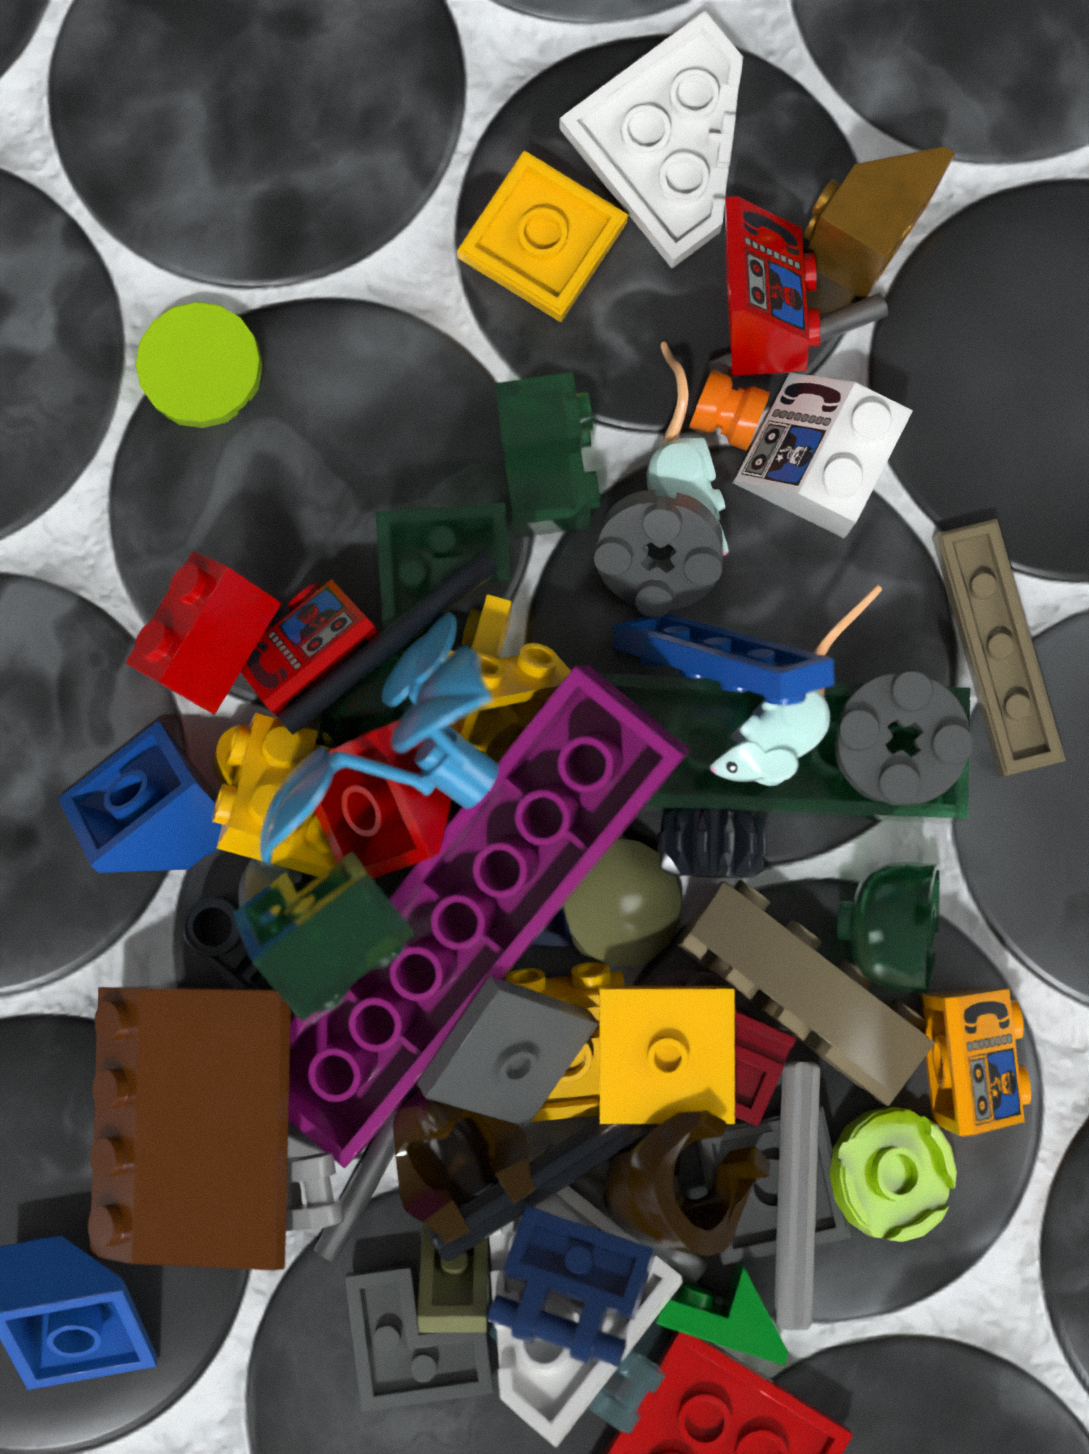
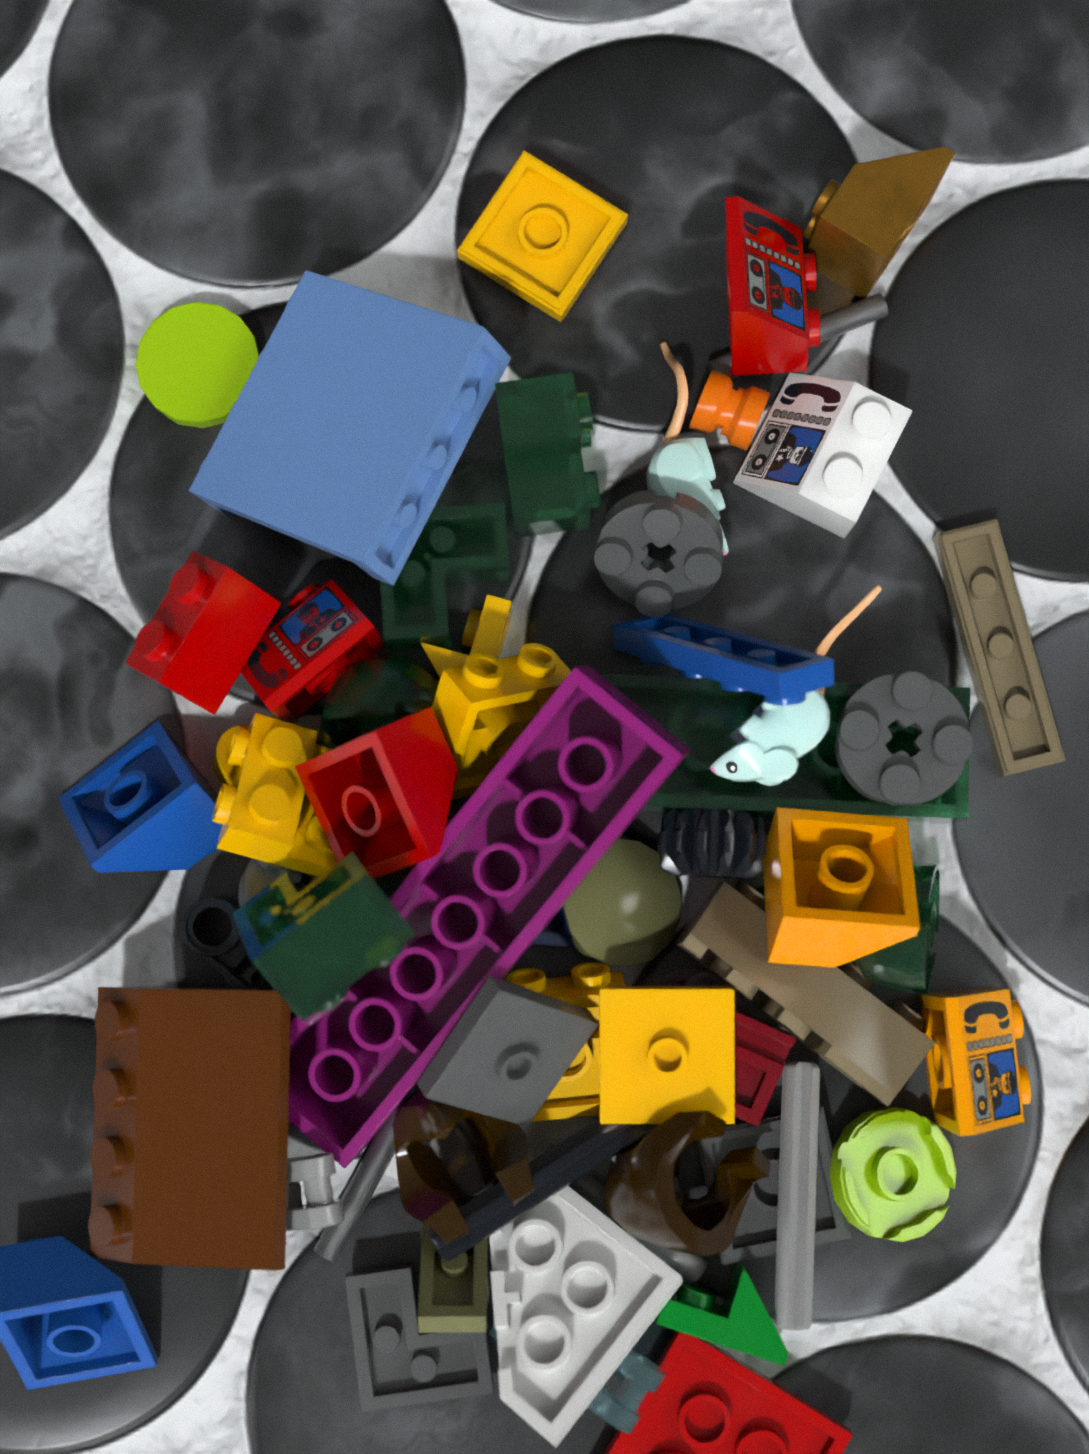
dark azure plant [260,612,499,866] -> none
black bar [277,550,499,735] -> none
dark blue plate [488,1206,655,1367] -> none
white plate [559,11,743,268] -> none
none -> medium blue panel [189,270,511,586]
none -> light orange slope [763,807,920,968]

